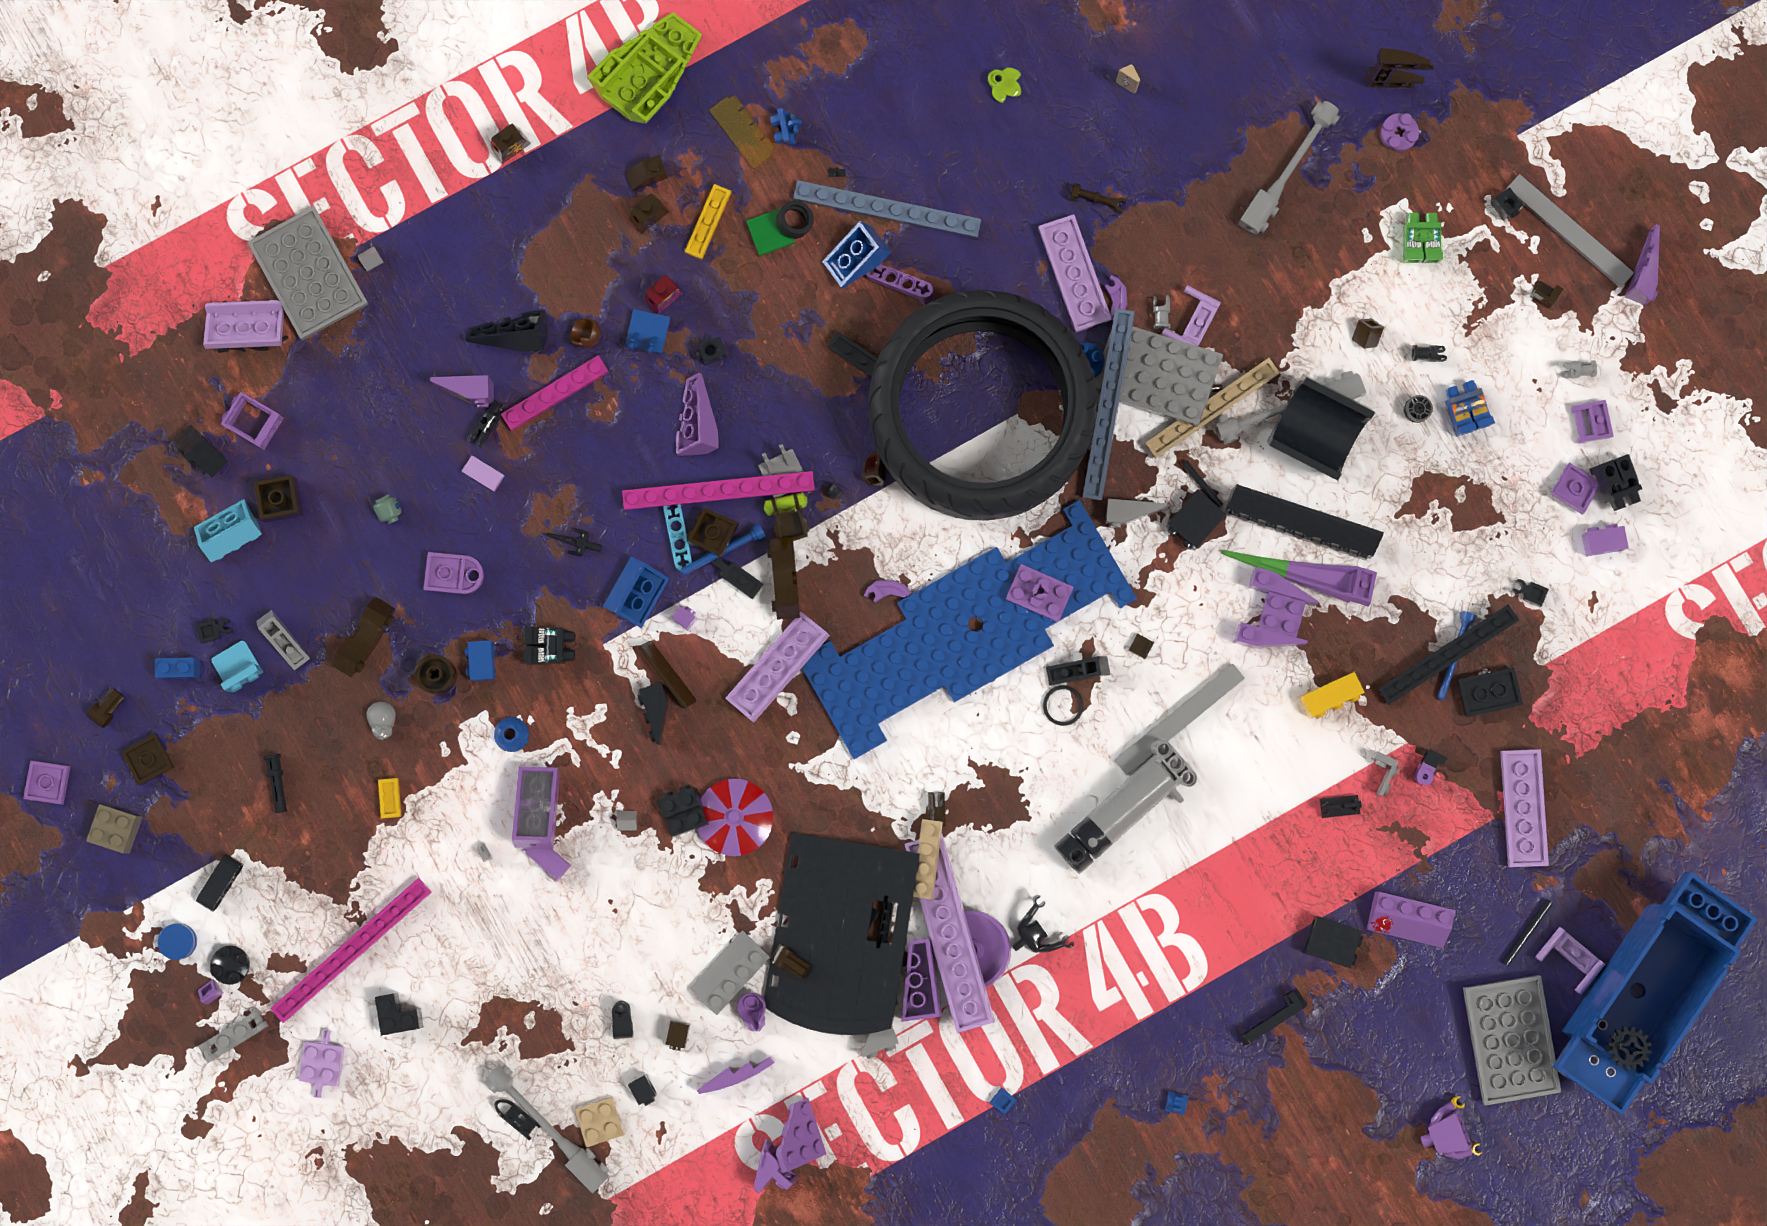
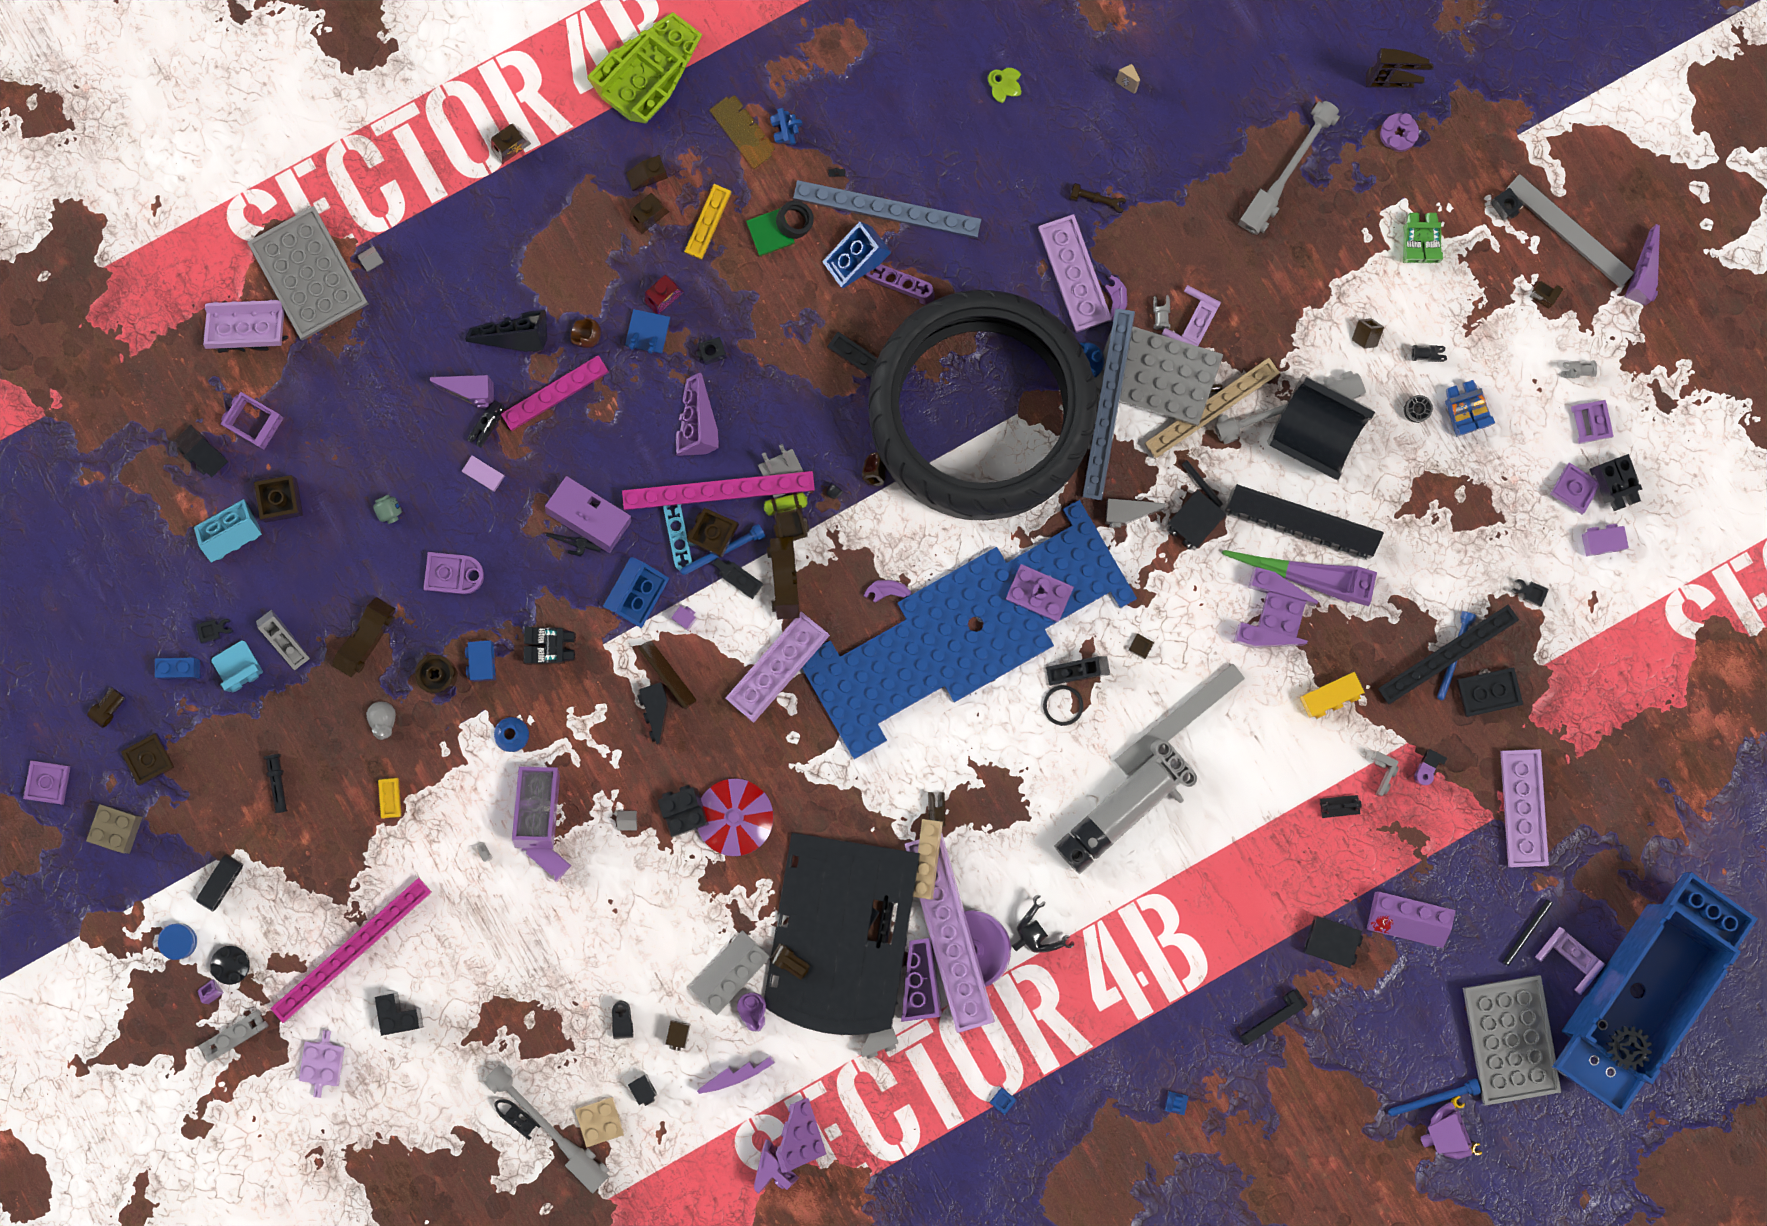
none -> medium lavender brick [545,476,631,553]
none -> blue piece [1388,1078,1481,1116]

